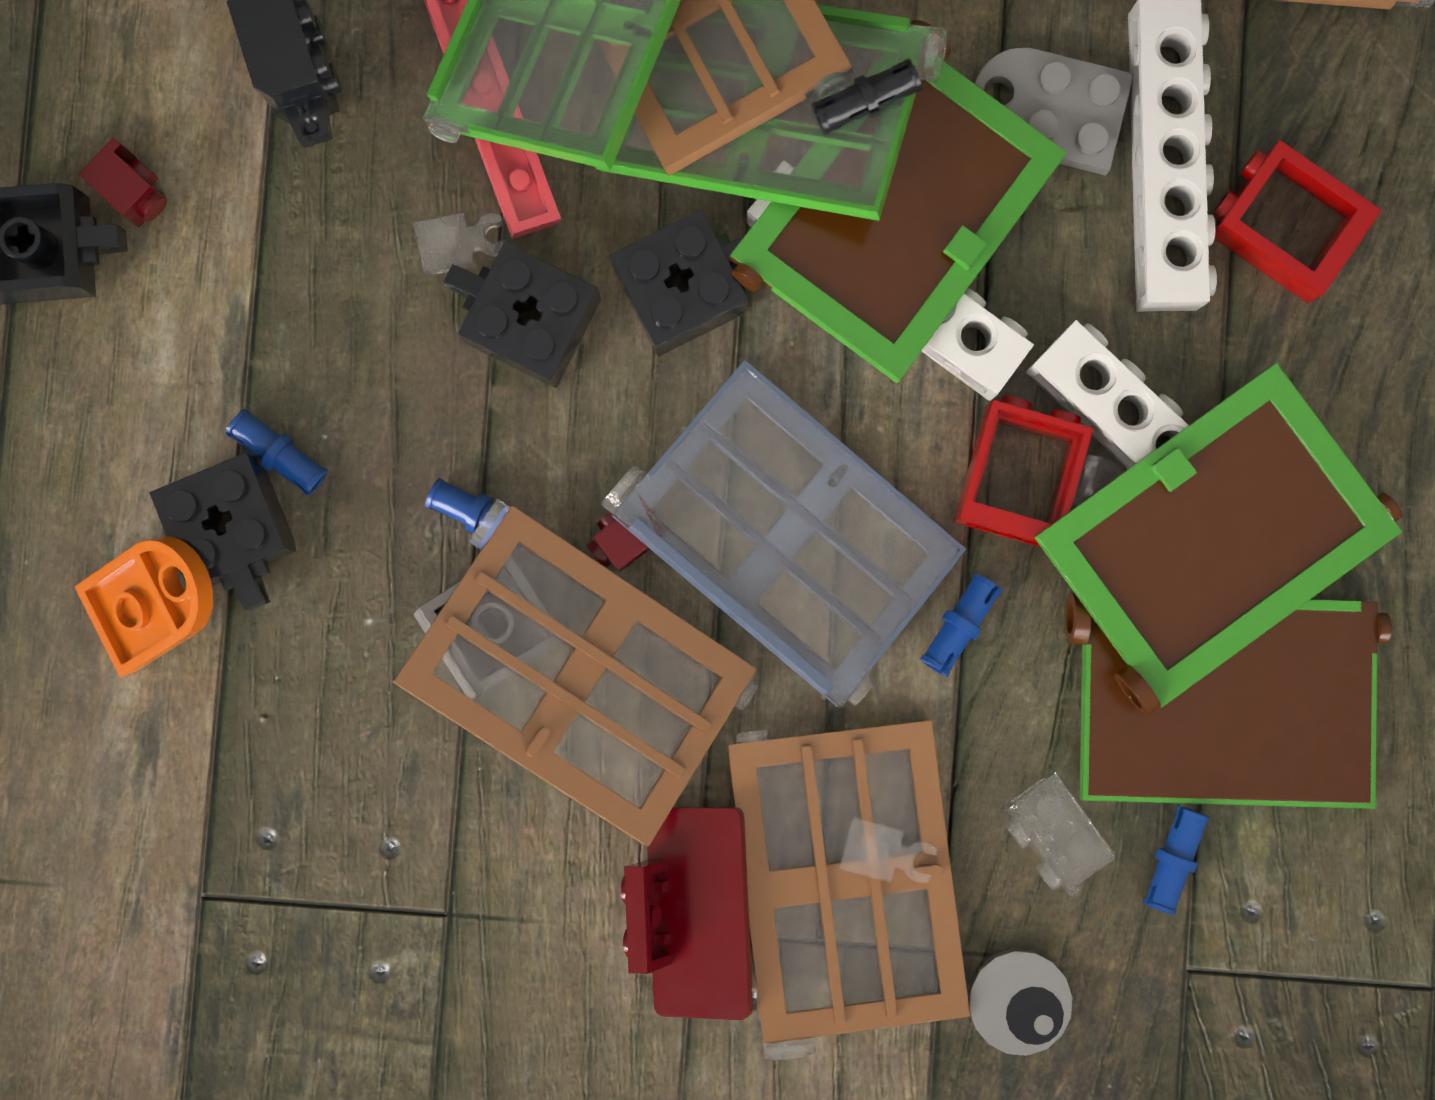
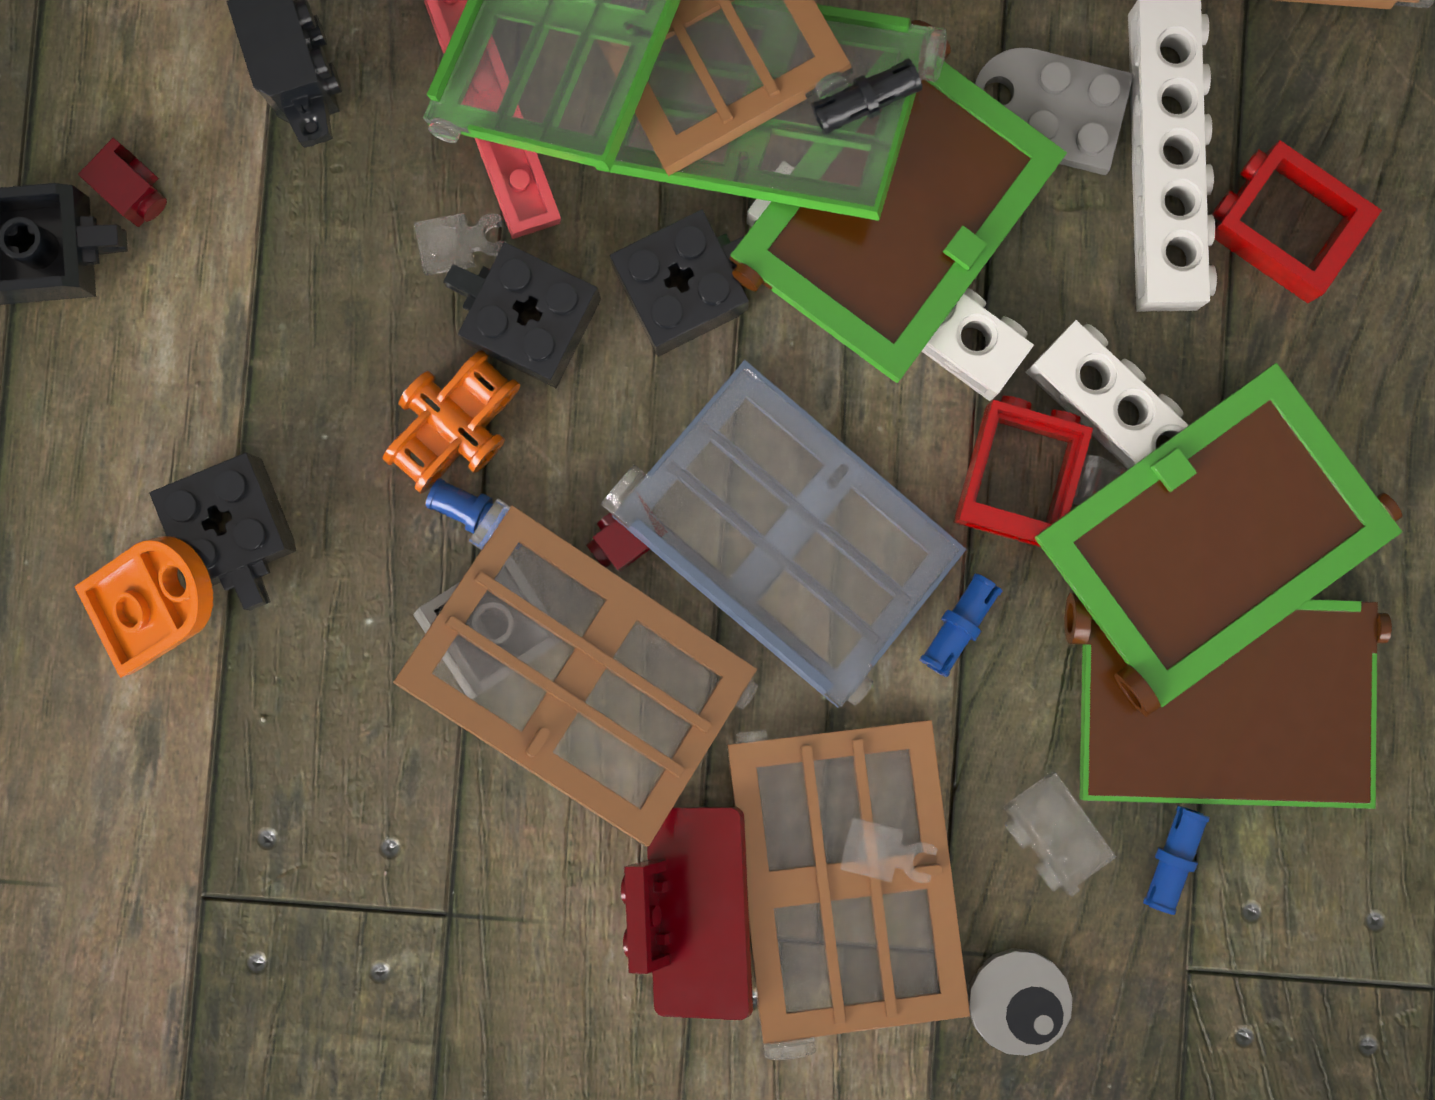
blue pin [225,408,328,496] -> none
none -> orange axle [382,350,521,494]

